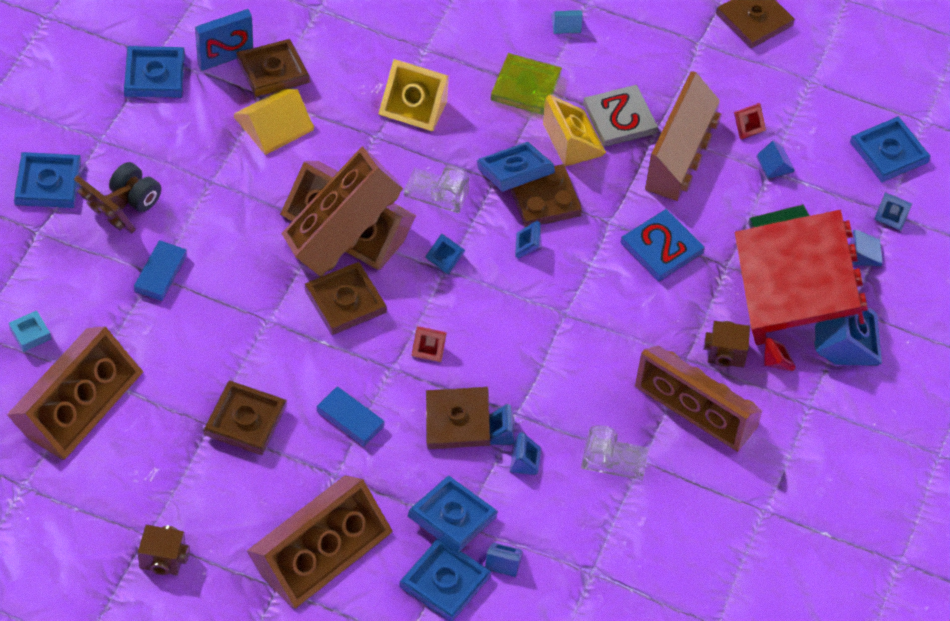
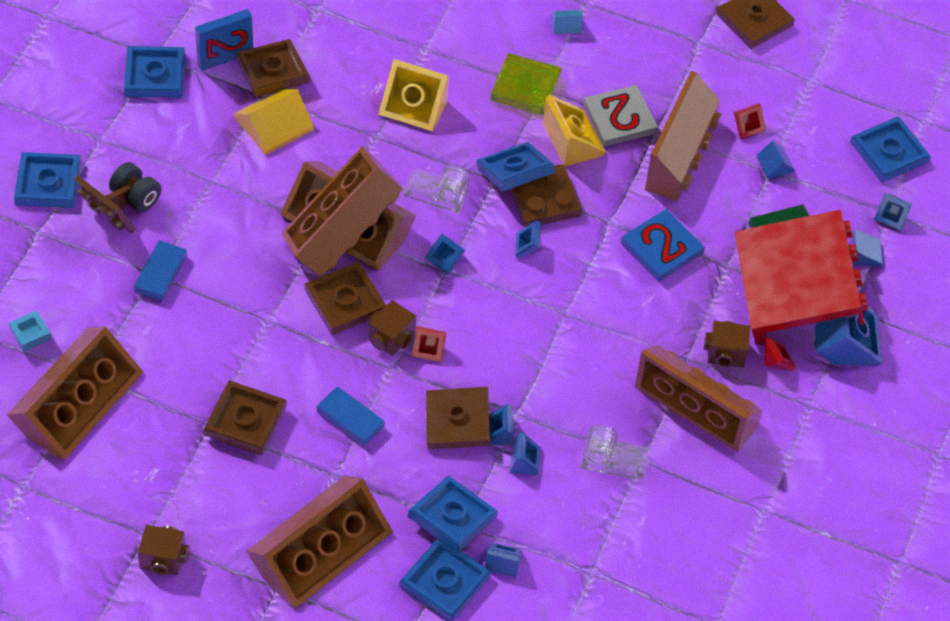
none -> reddish brown brick [368,300,416,356]

